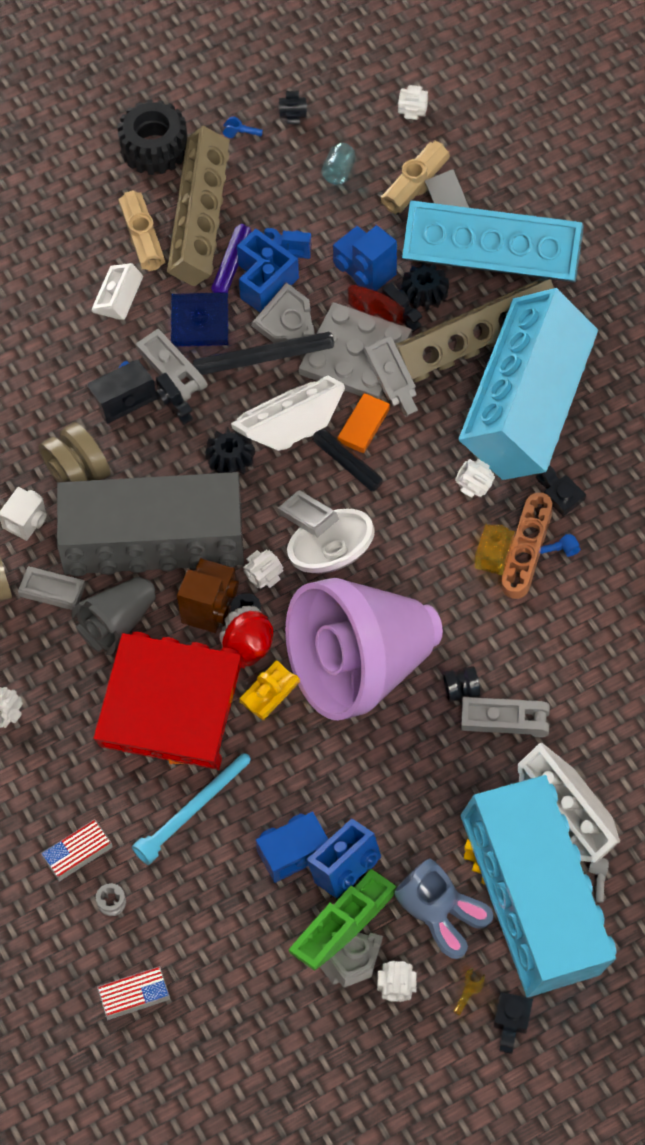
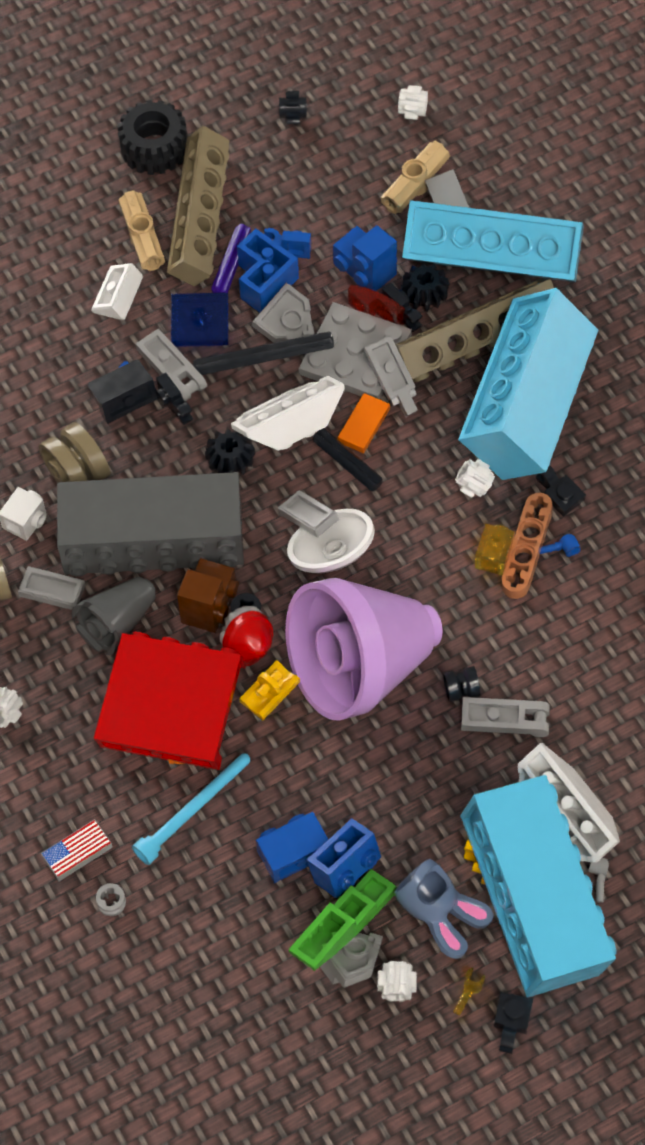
tile [97,966,170,1020] -> none
blue hand [223,116,263,138] -> none
white gear [243,549,283,589] -> none
clear light blue brick [321,143,355,184] -> none

